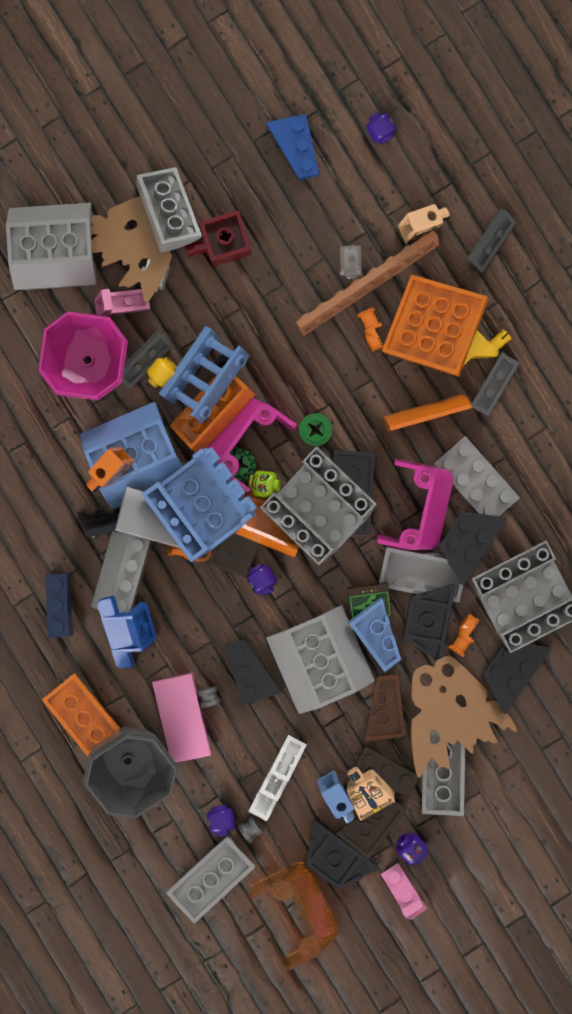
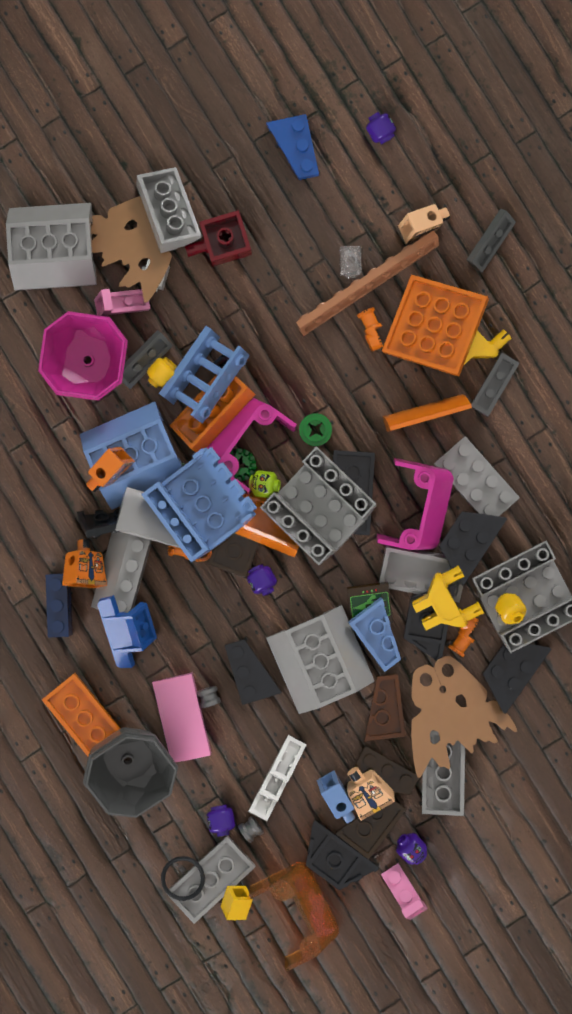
none -> orange torso [62,539,107,589]
none -> black tyre [161,856,205,901]
none -> yellow brick [221,886,253,921]
none -> yellow connector [412,565,484,630]
none -> yellow head [495,593,527,624]

